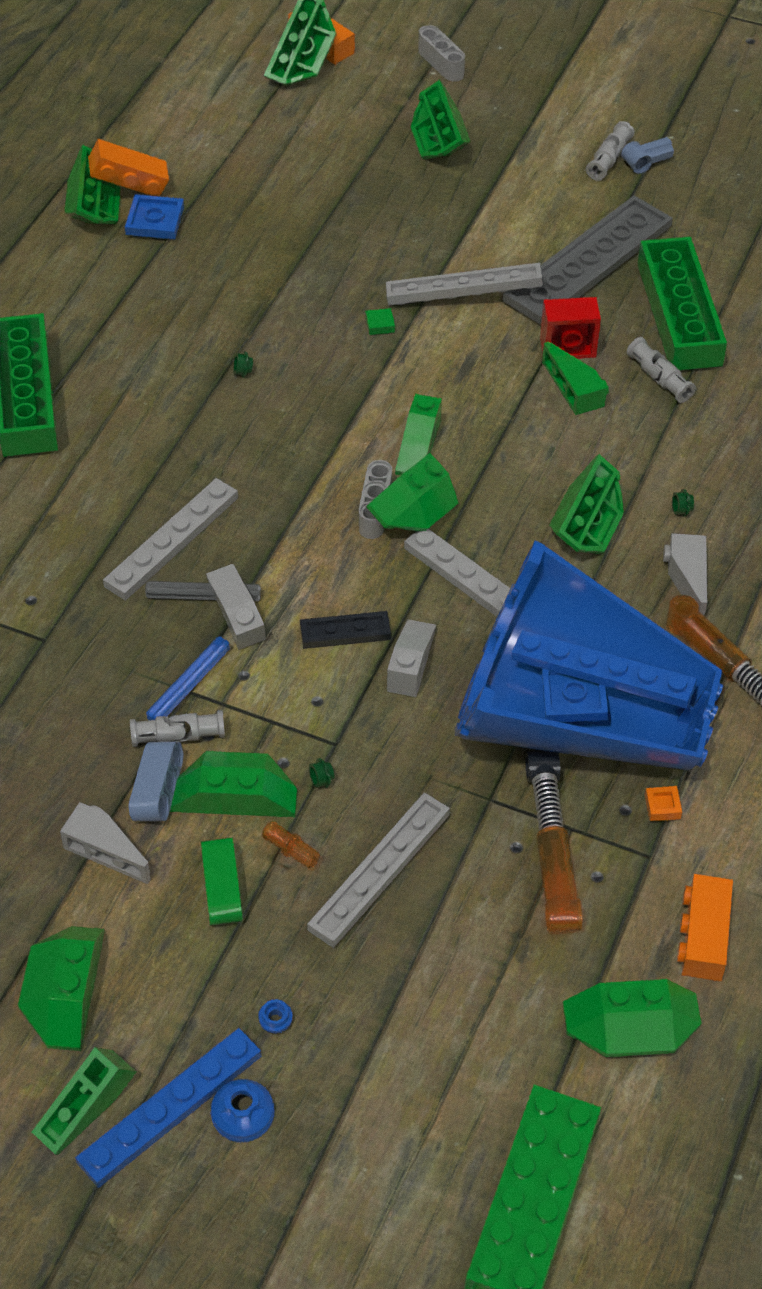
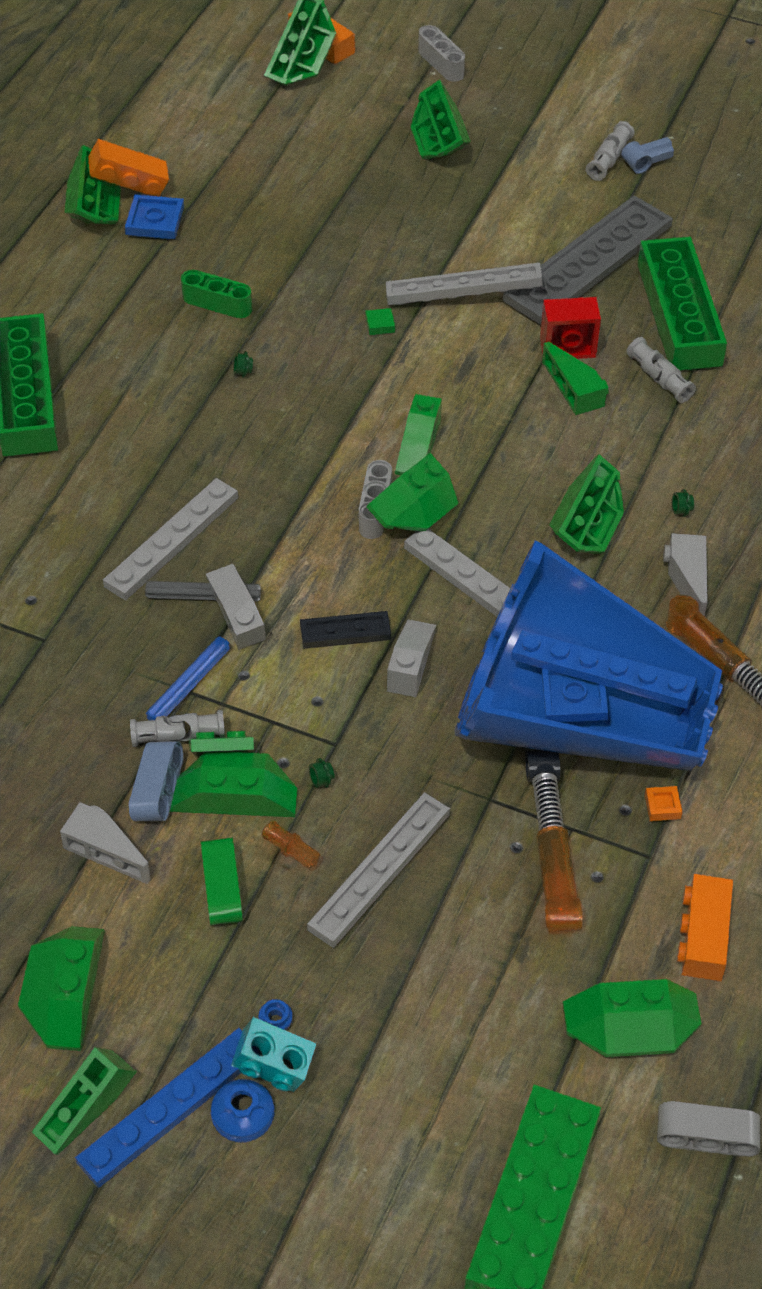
none -> green beam [181,270,253,318]
none -> green plate [189,731,254,752]
none -> teal brick [231,1017,316,1092]
none -> light grey beam [657,1101,761,1157]

